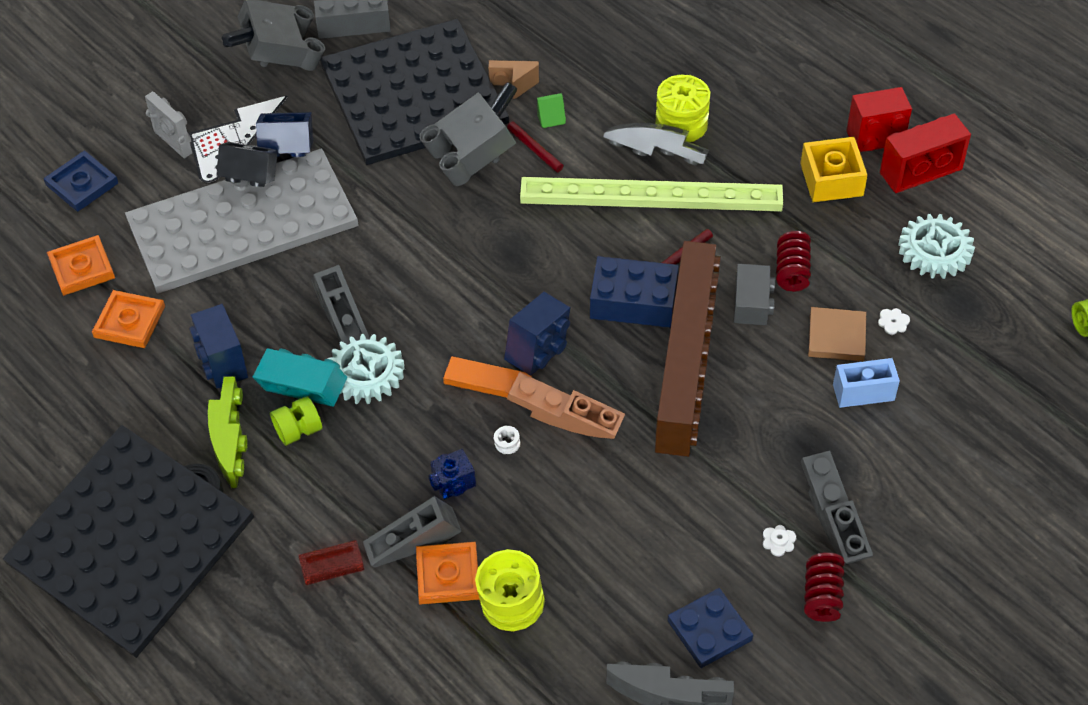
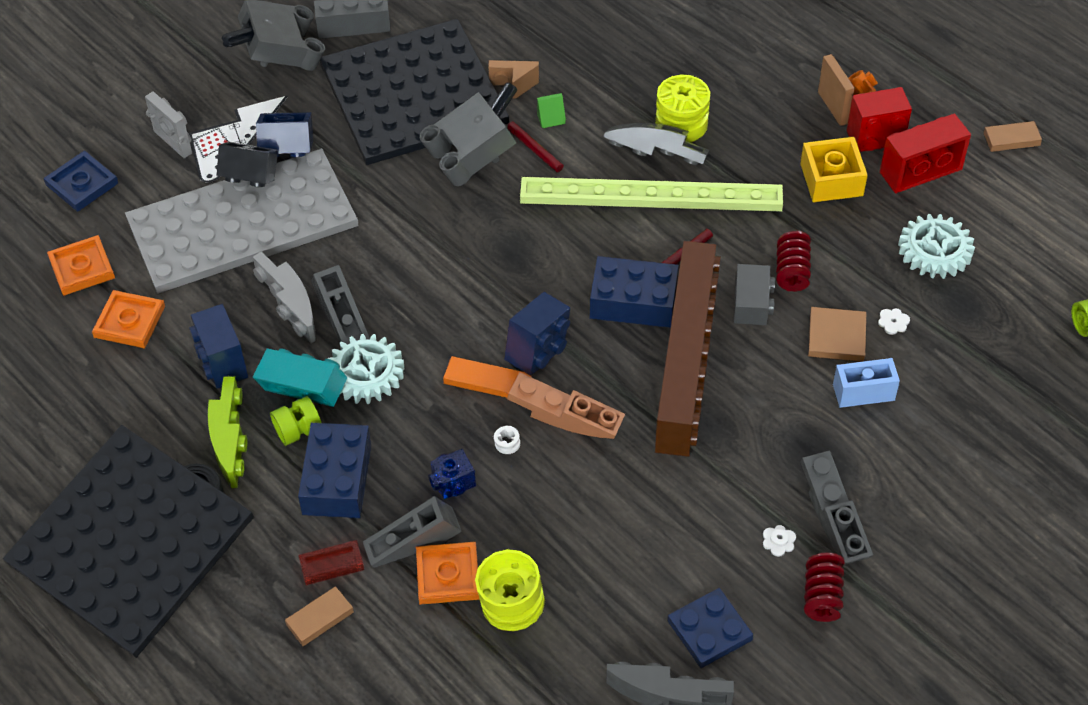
none -> light grey slope [253,251,316,343]
none -> medium nougat tile [285,586,354,646]
none -> dark blue brick [298,423,371,518]
none -> medium nougat tile [818,54,855,126]
none -> orange gear [848,70,878,95]
none -> medium nougat tile [984,121,1042,152]

